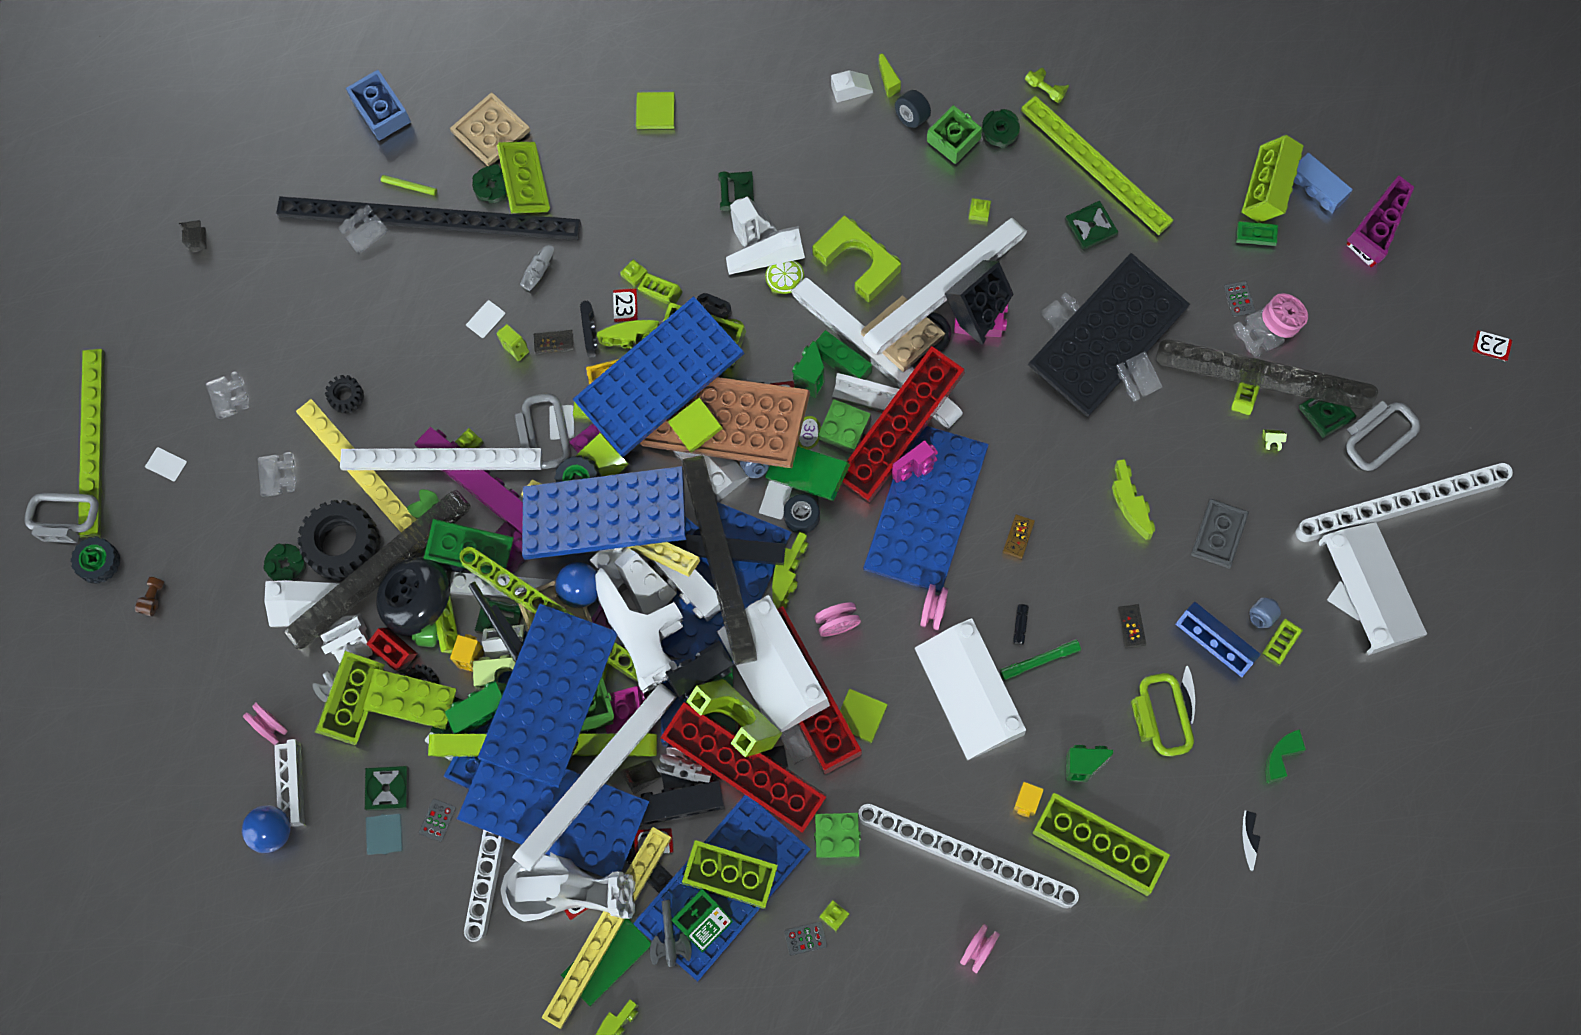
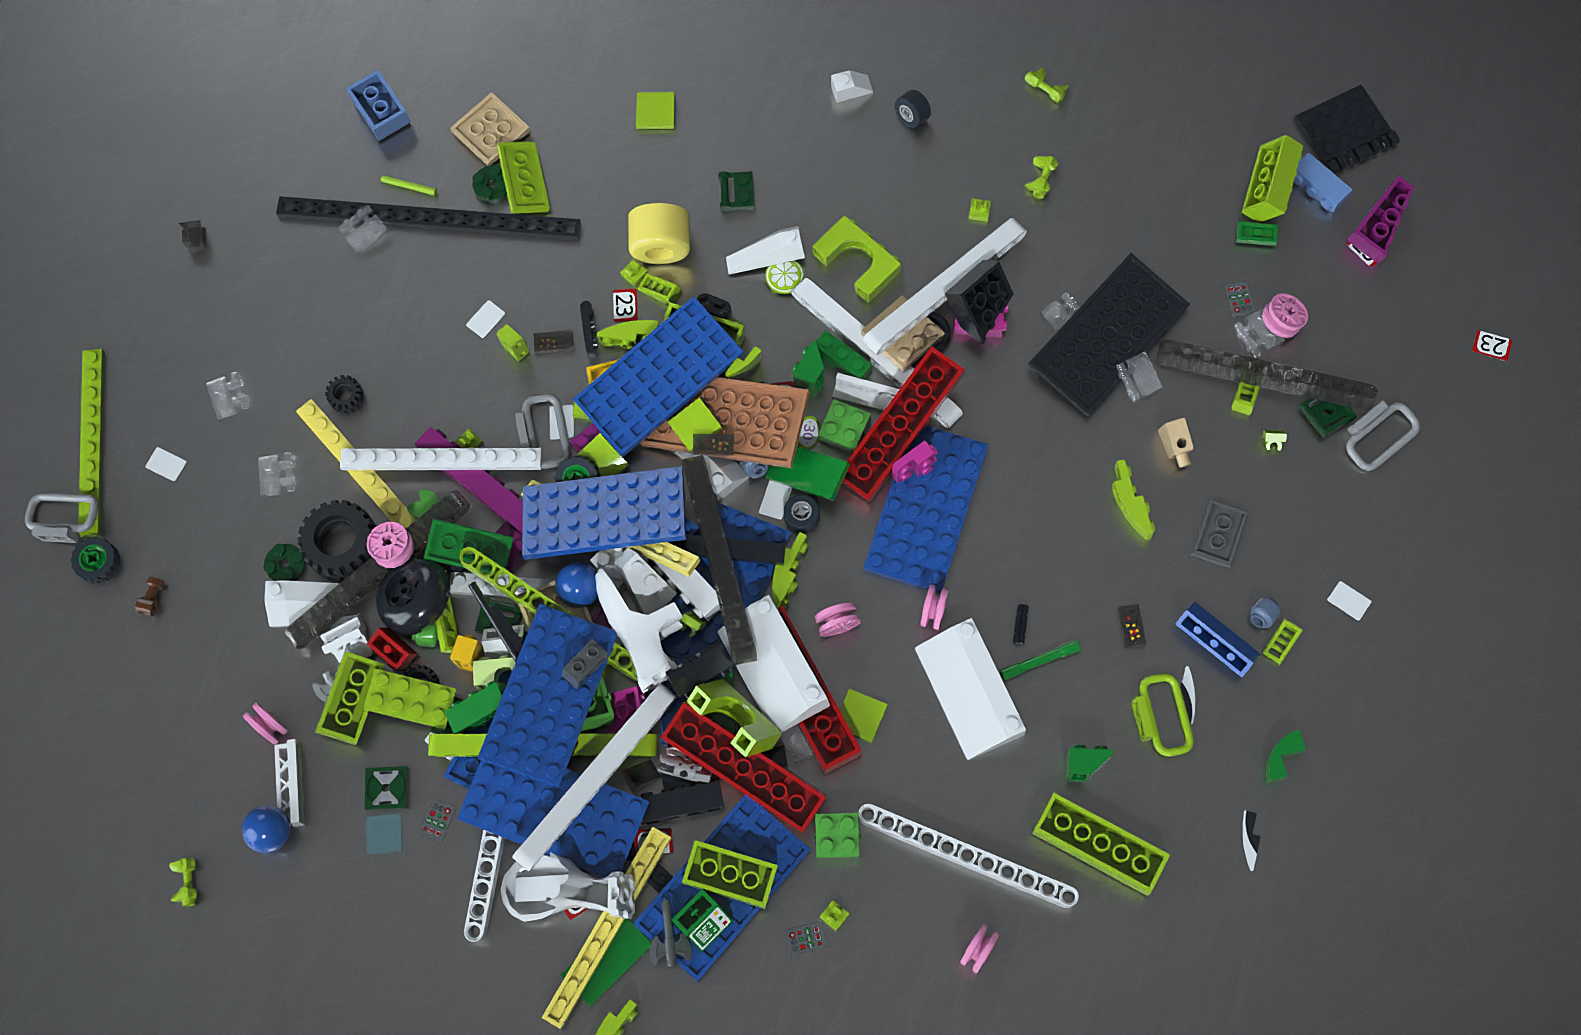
light grey hinge [520,245,554,291] -> none
white wedge [730,196,777,248] -> none
lime slope [879,53,901,97] -> none
bright green brick [927,105,982,164] -> none
dark green plate [982,109,1020,148] -> none
pearl gold tile [1003,514,1035,559] -> none
yellow brick [1014,782,1044,817] -> none
lime plate [1021,96,1173,235] -> none
dark green piece [1065,200,1118,251] -> none
white beam [1296,463,1513,542] -> none
white slope [1319,522,1427,655] -> none
none -> lime piece [169,857,197,907]
none -> bright pink wheel [367,522,414,568]
none -> dark grey brick [562,639,608,690]
none -> light yellow piece [628,203,690,264]
none -> lime tile [680,611,707,637]
none -> clear smoke tile [693,434,734,456]
none -> lime slope [725,346,762,380]
none -> lime piece [1025,156,1058,199]
none -> tan torso [1158,417,1194,468]
none -> black hinge [1294,84,1400,174]

